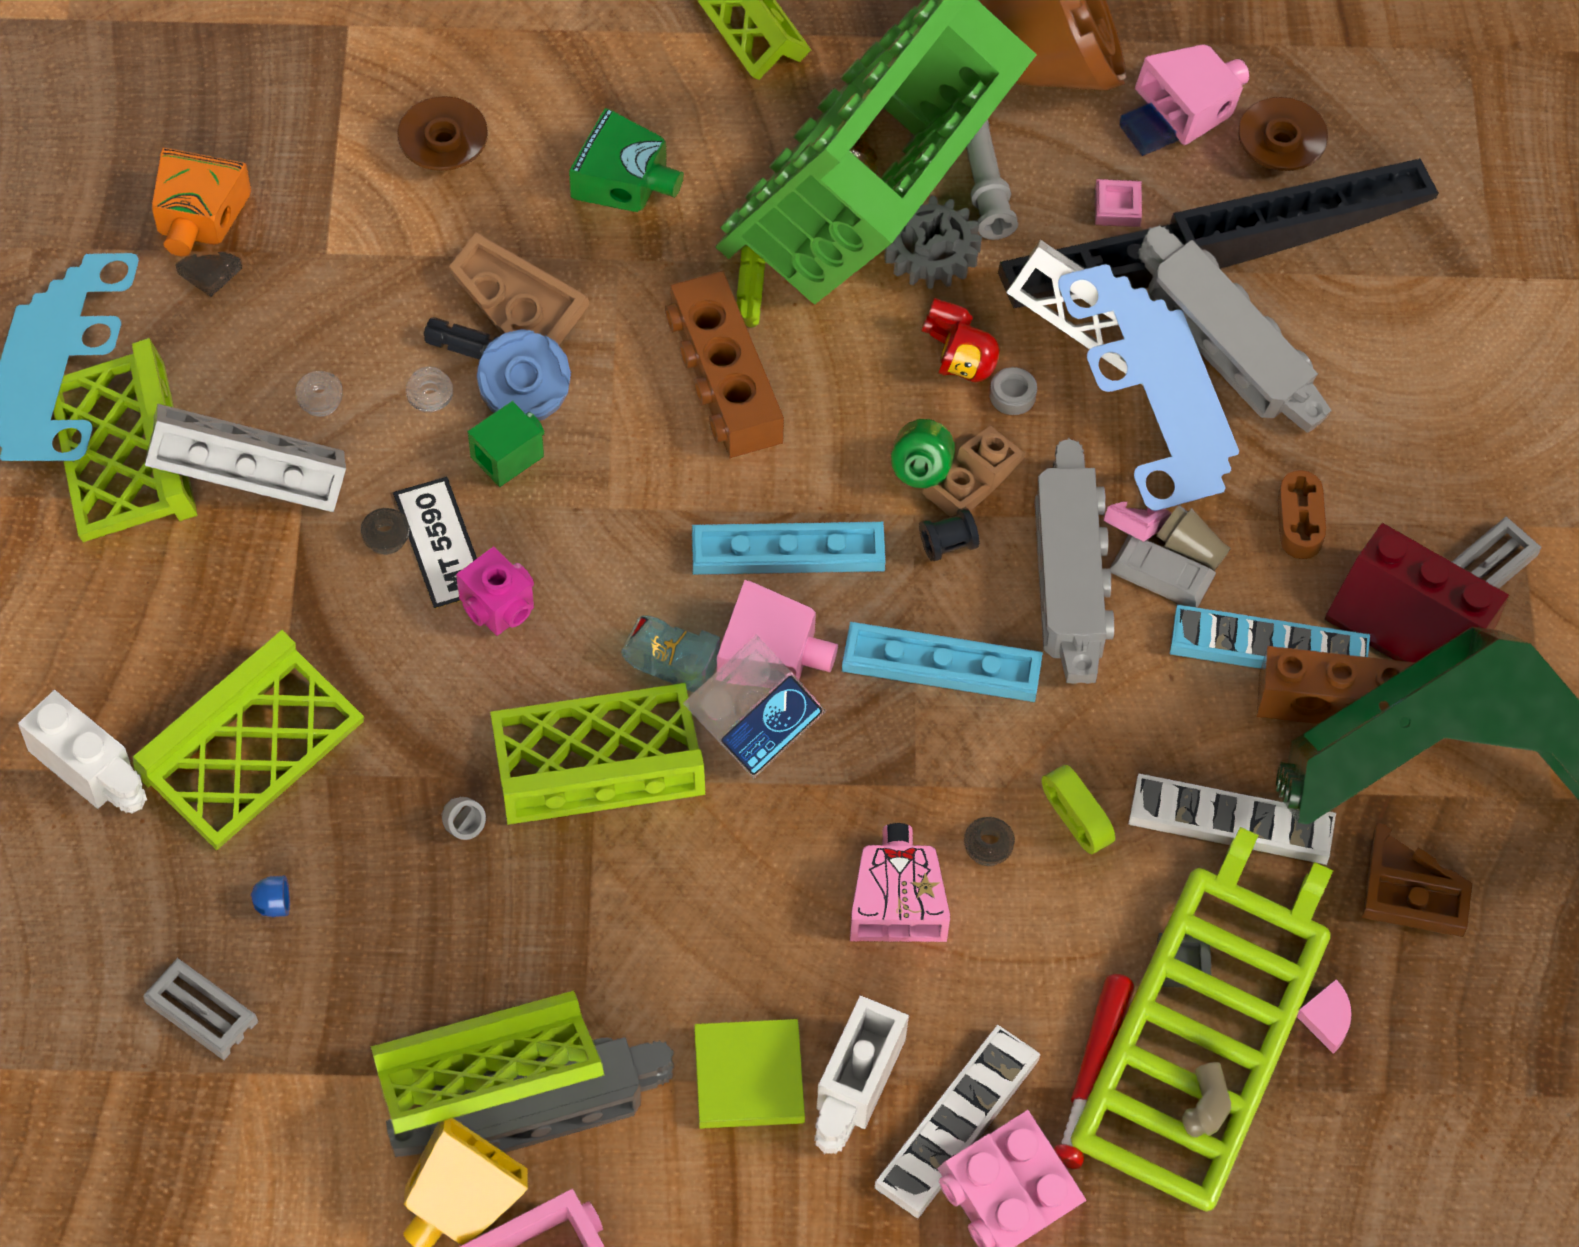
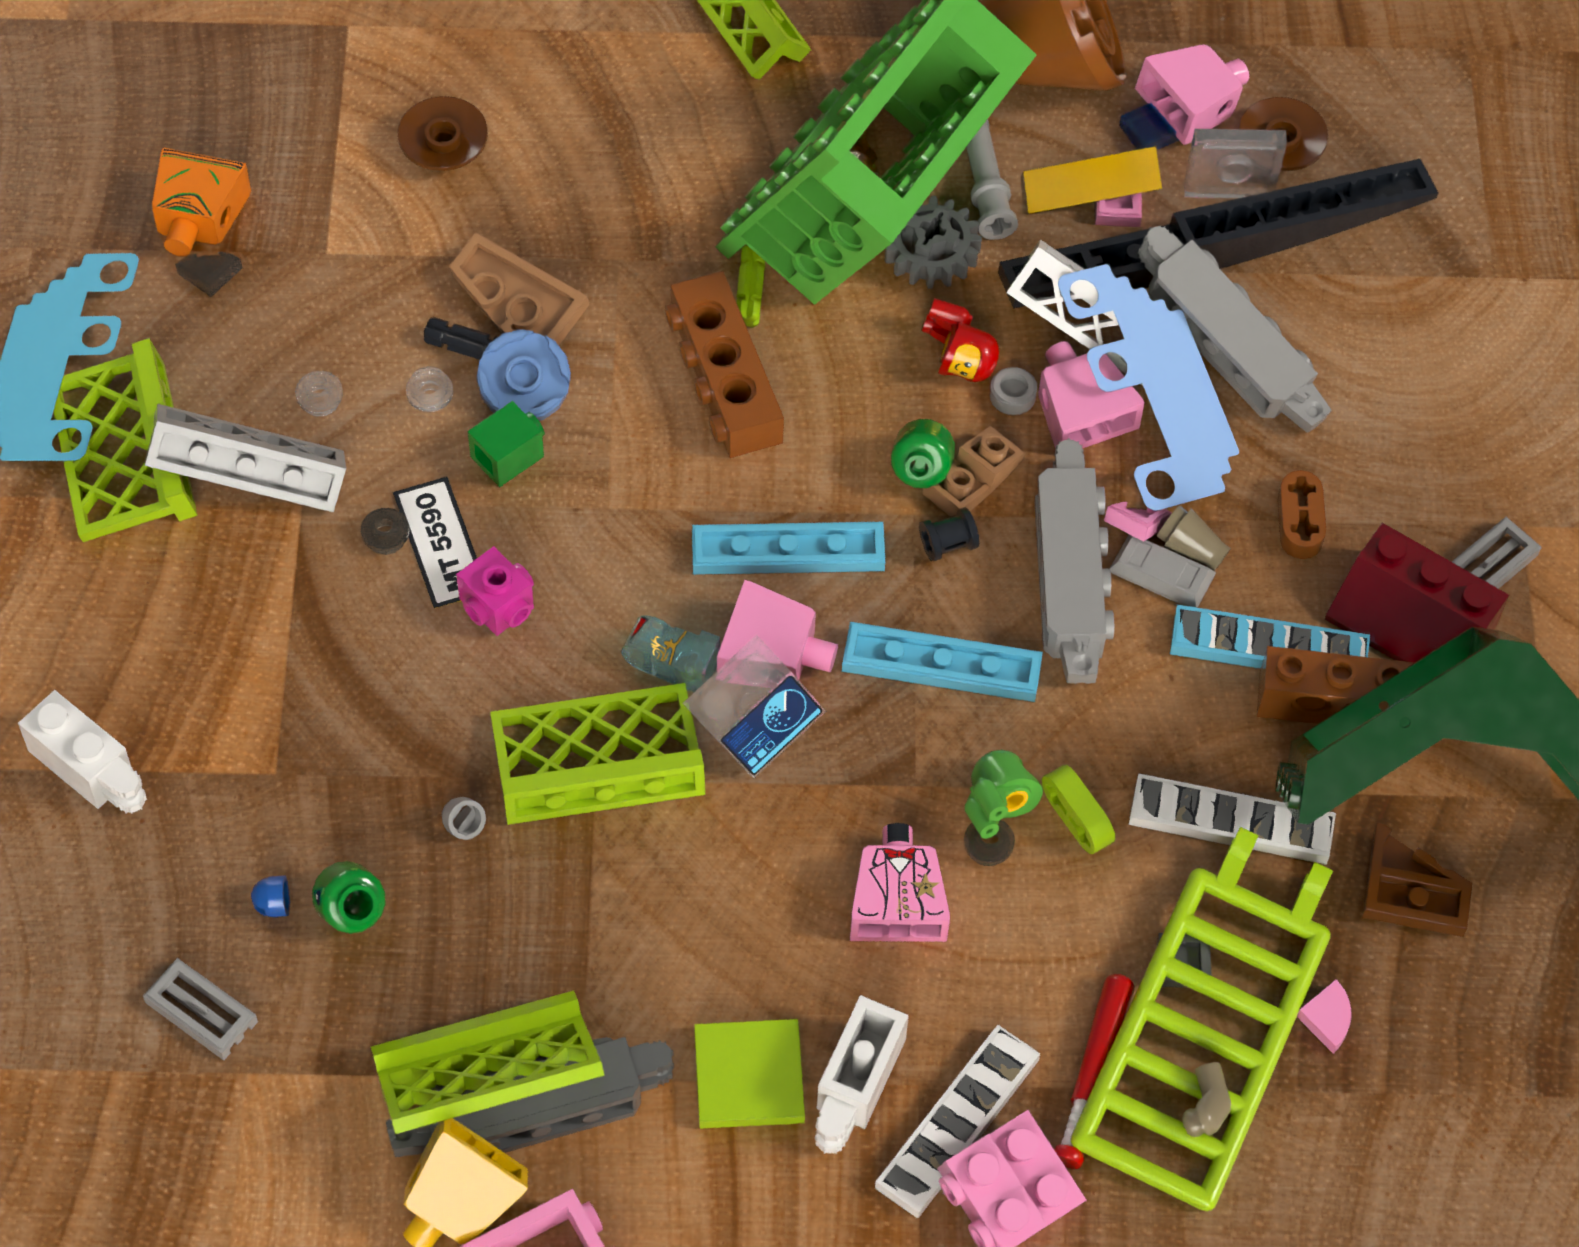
lime fence [133,630,364,850] -> none
green torso [569,108,684,212] -> none
none -> green head [312,861,386,934]
none -> bright green piece [965,749,1043,839]
none -> yellow sticker [1023,146,1162,214]
none -> bright pink torso [1039,341,1144,449]
none -> clear tile [1184,129,1287,198]

